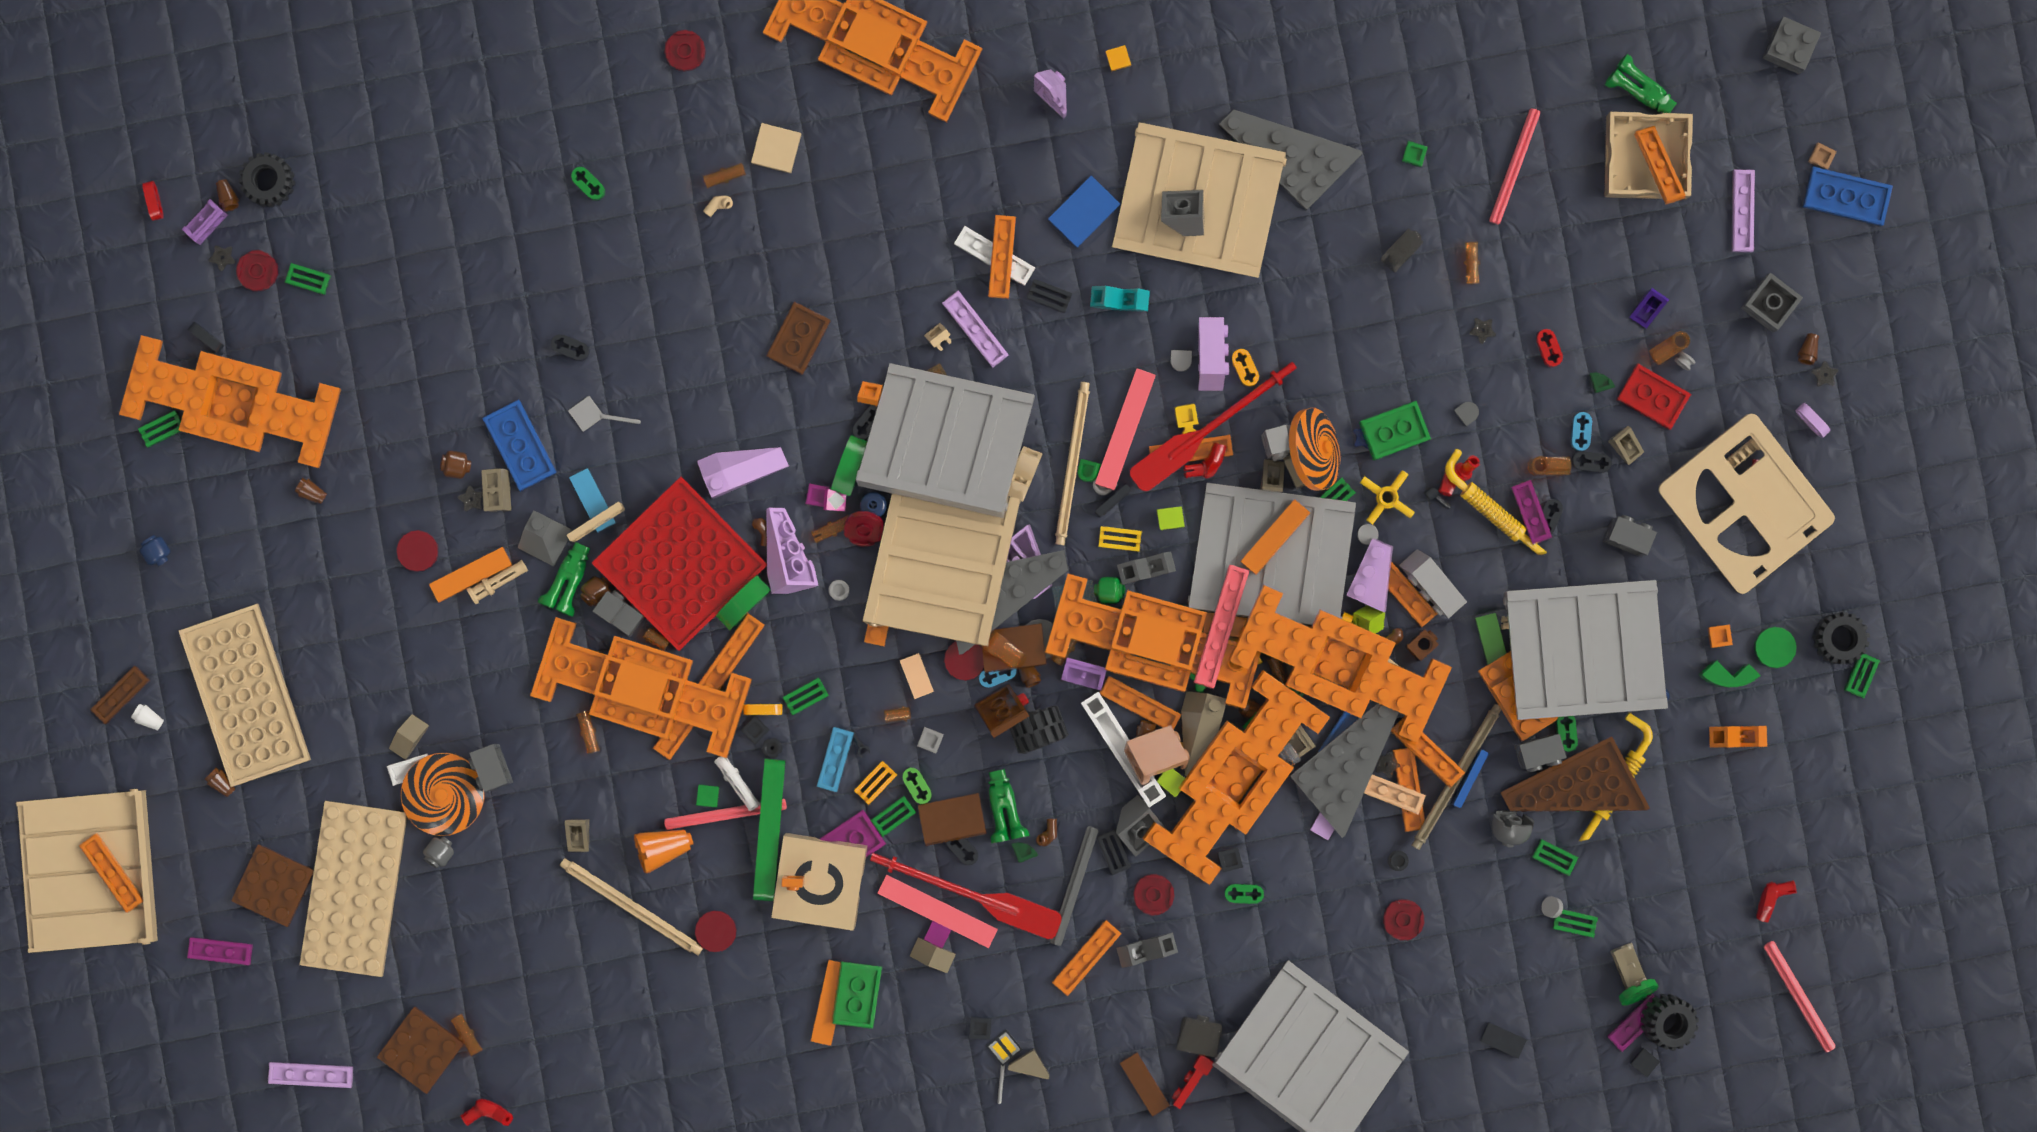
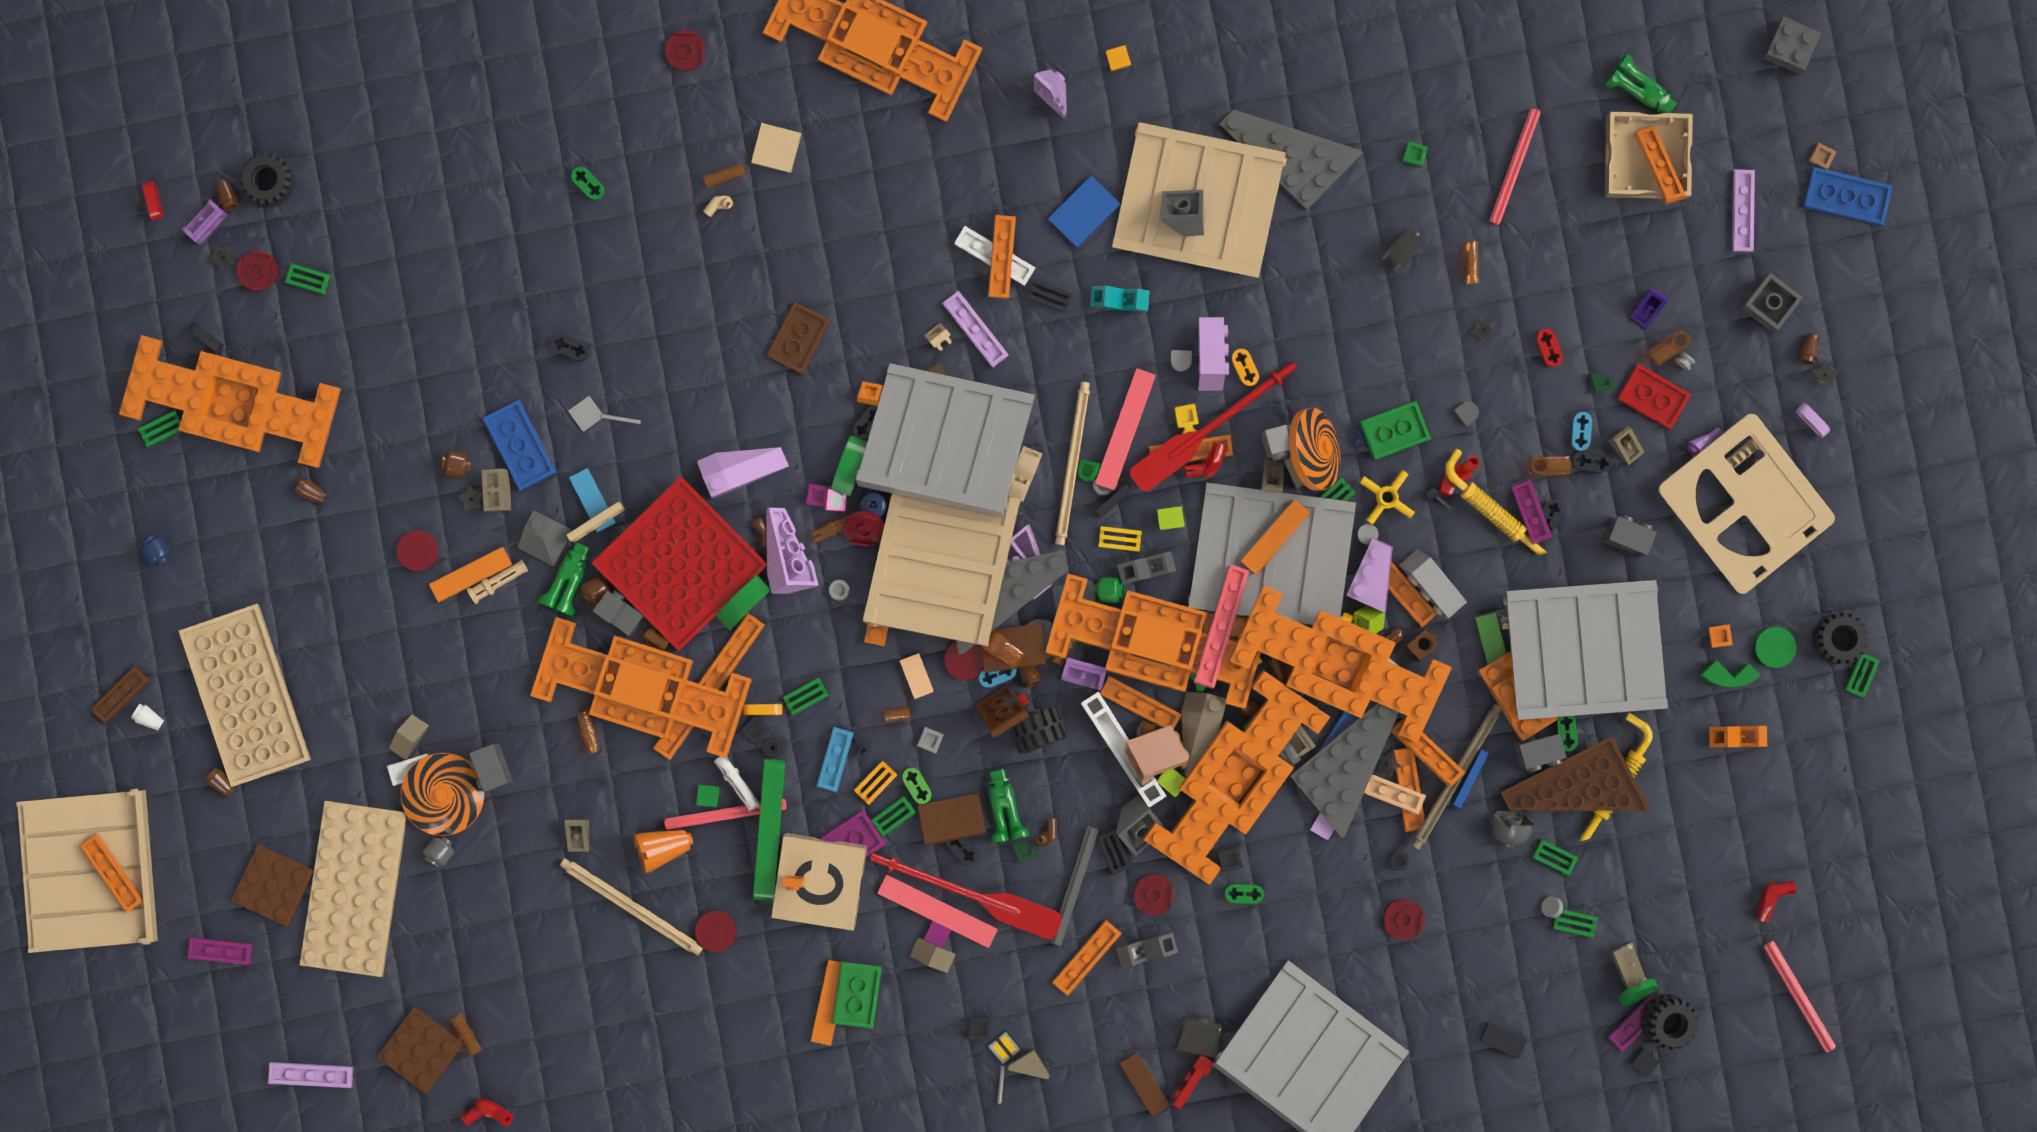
none -> medium lavender cone [1687,427,1722,457]

